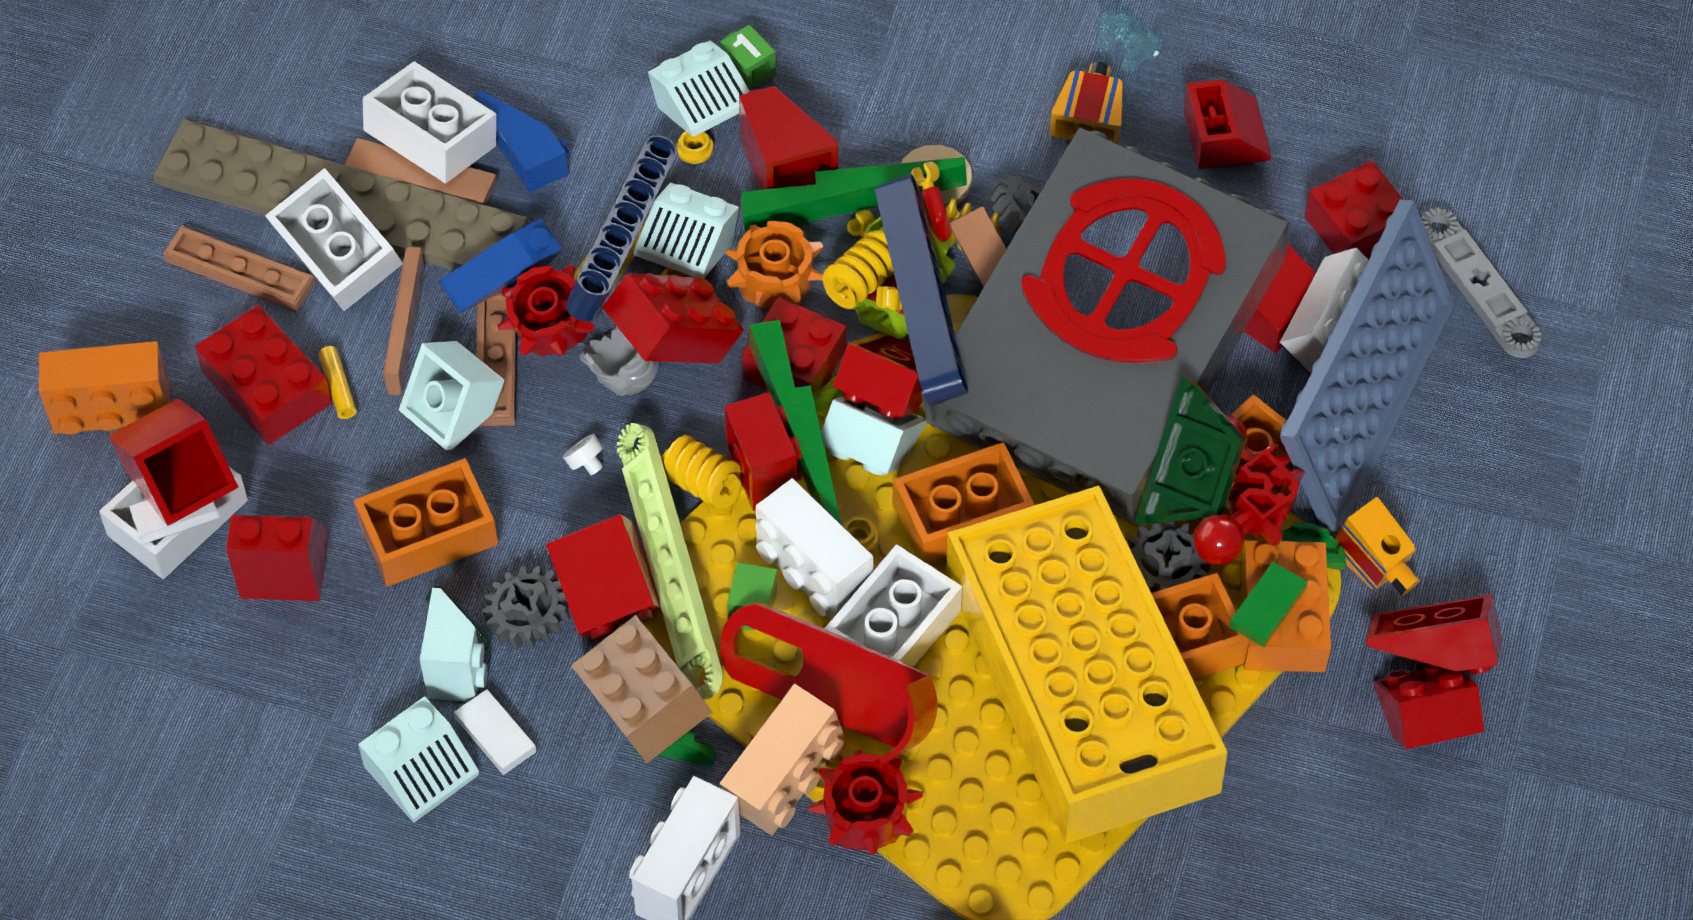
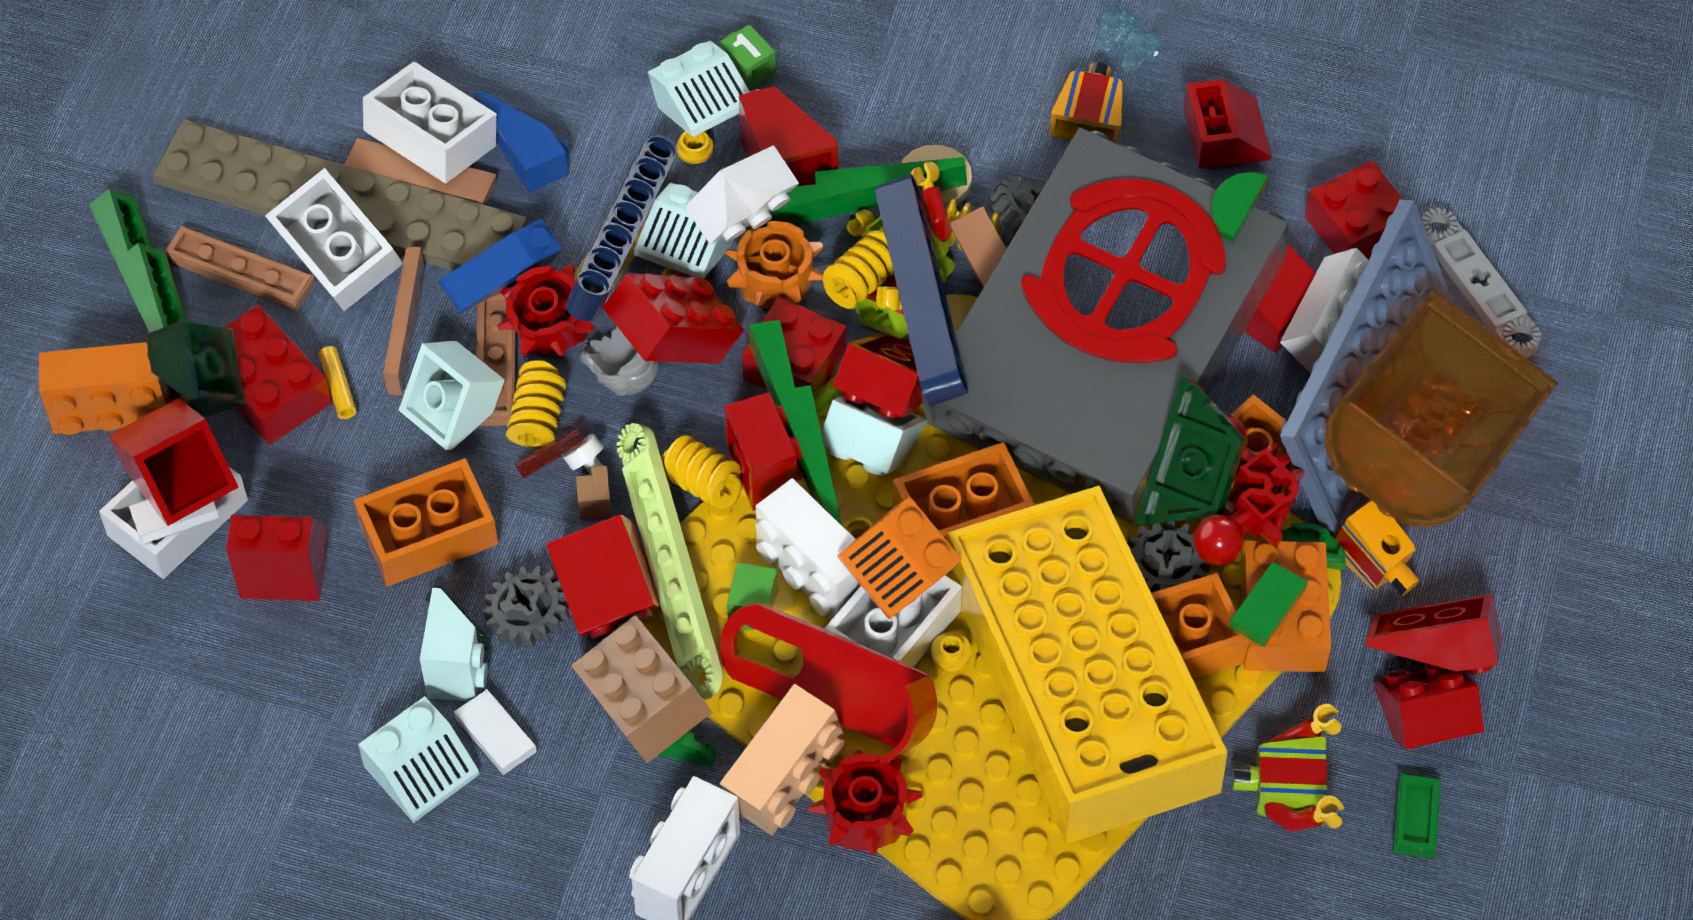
none -> green slope [89,189,203,383]
none -> clear green slope [145,321,245,417]
none -> yellow piece [505,361,567,447]
none -> clear red pin [515,429,584,479]
none -> medium nougat piece [576,466,612,519]
none -> white slope [685,145,799,244]
none -> orange slope [837,496,962,619]
none -> yellow plate [931,632,971,672]
none -> green tile [1211,172,1268,244]
none -> torso [1232,704,1344,832]
none -> clear orange container [1325,288,1559,527]
none -> green tile [1392,773,1441,859]

